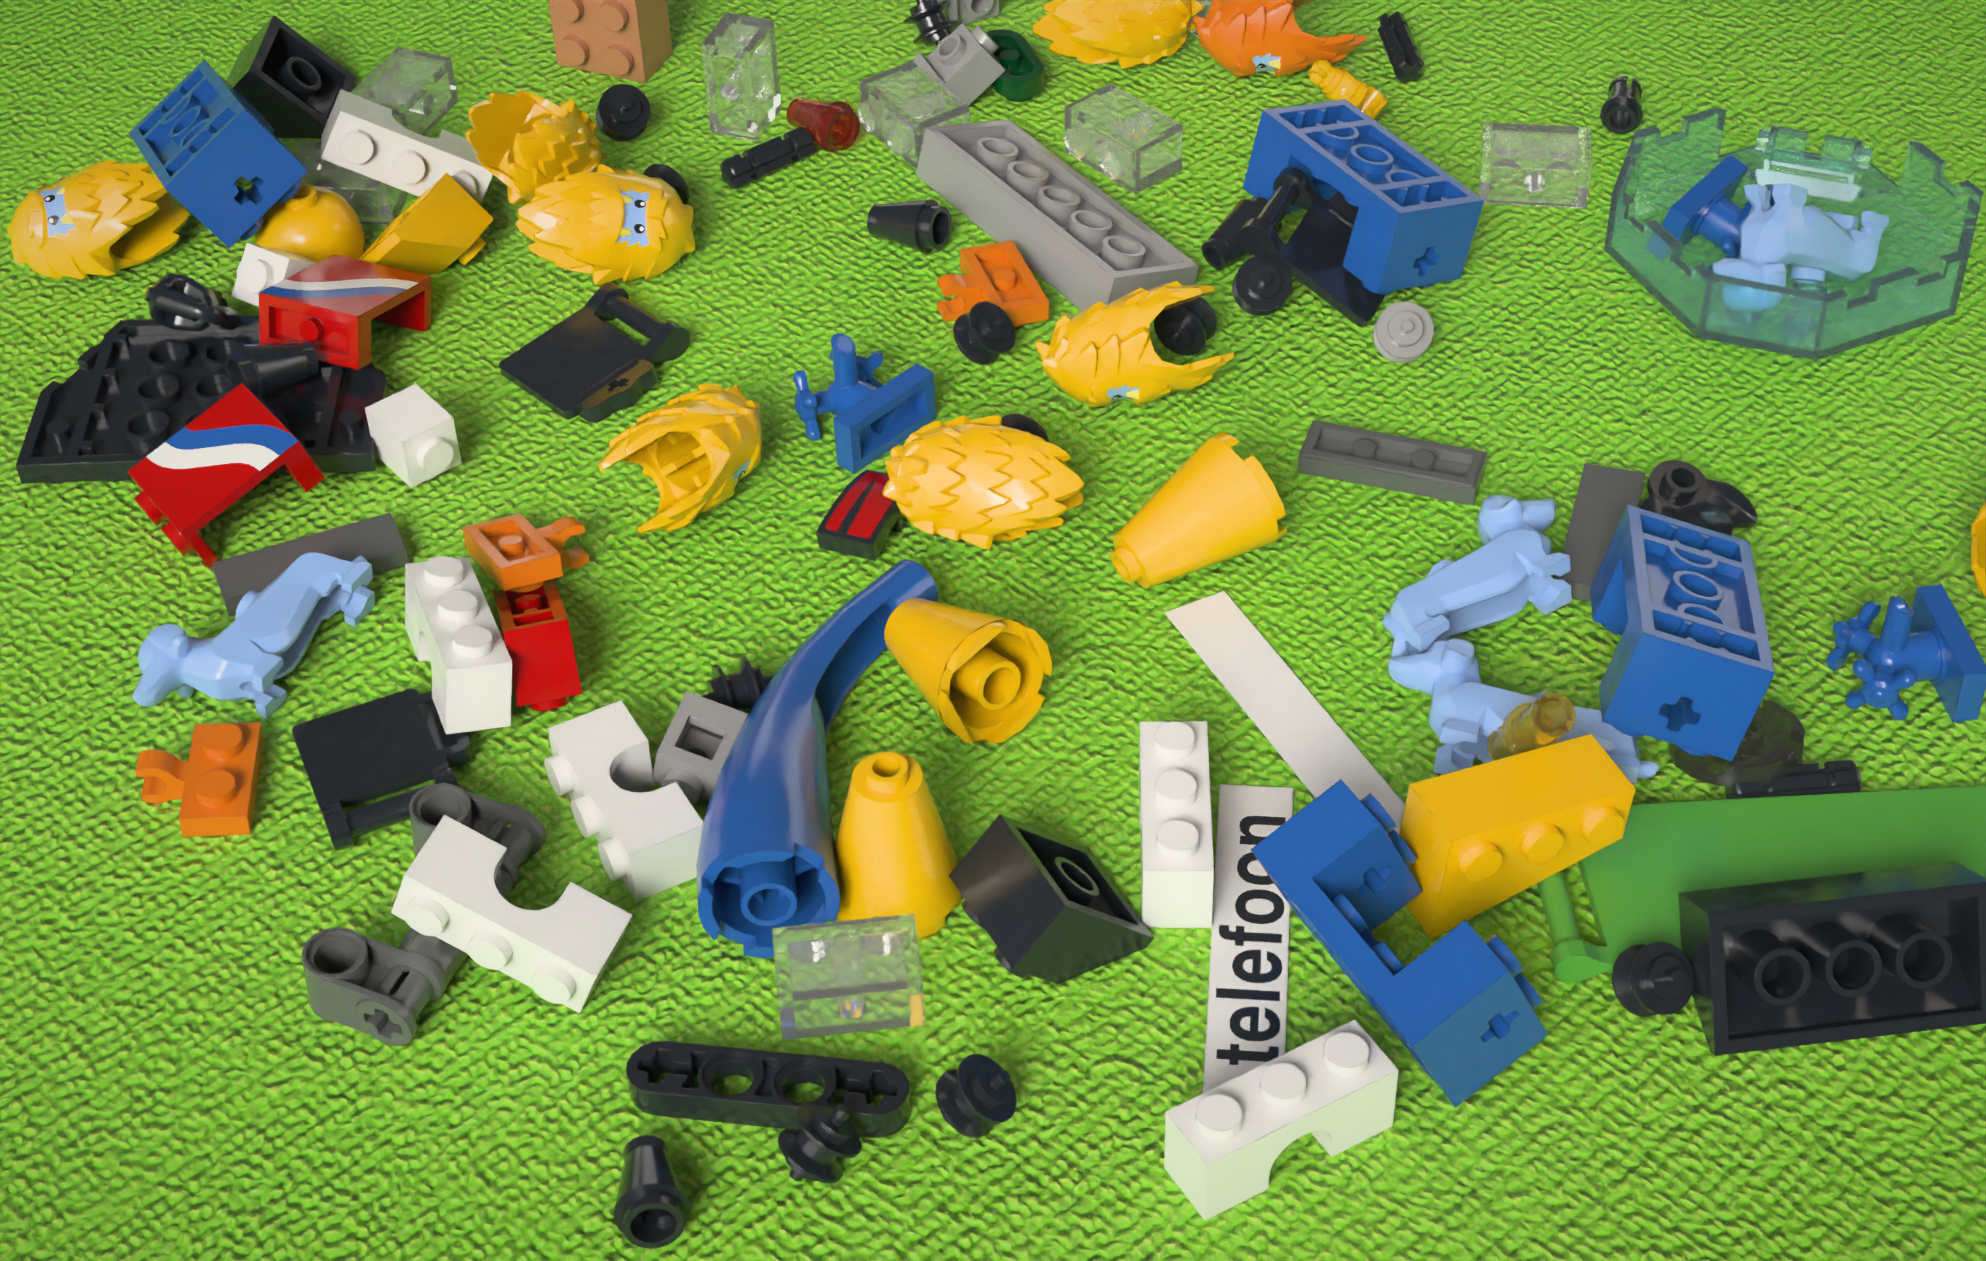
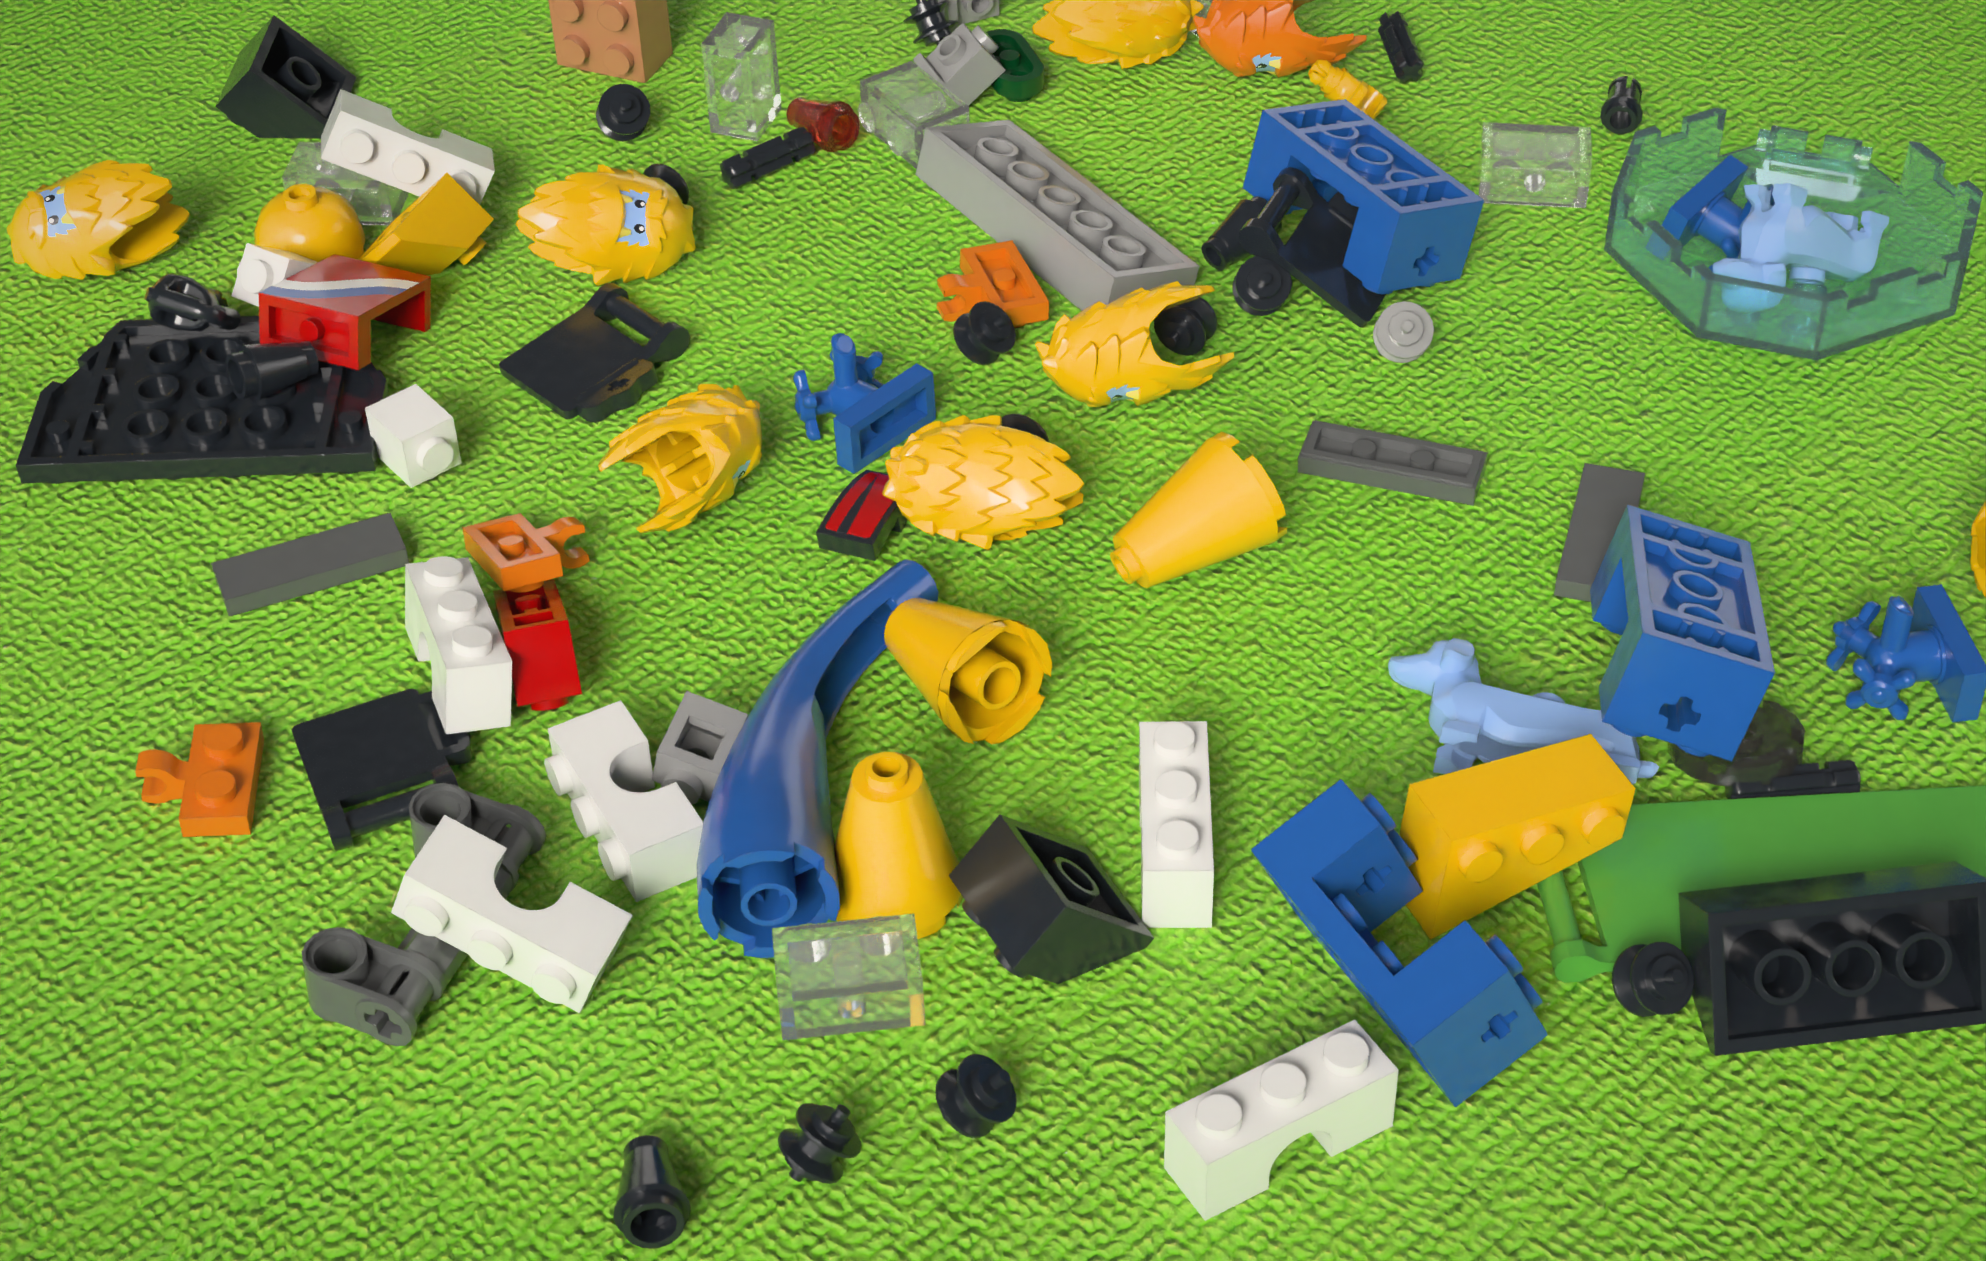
panel [127,383,325,568] -> none
blue plate [129,59,308,248] -> none
light blue animal [133,552,375,720] -> none
clear brick [351,47,458,136] -> none
yellow head [465,90,606,206] -> none
black beam [626,1041,911,1138] -> none
black wheel [701,656,774,711] -> none
black cone [867,199,952,254] -> none
clear brick [1064,83,1183,194] -> none
white sticker [1164,591,1405,834] -> none
white sticker [1203,784,1293,1093] -> none
light blue animal [1382,495,1572,657] -> none
clear yellow pin [1487,693,1576,761] -> none
black plate [1639,460,1758,537] -> none

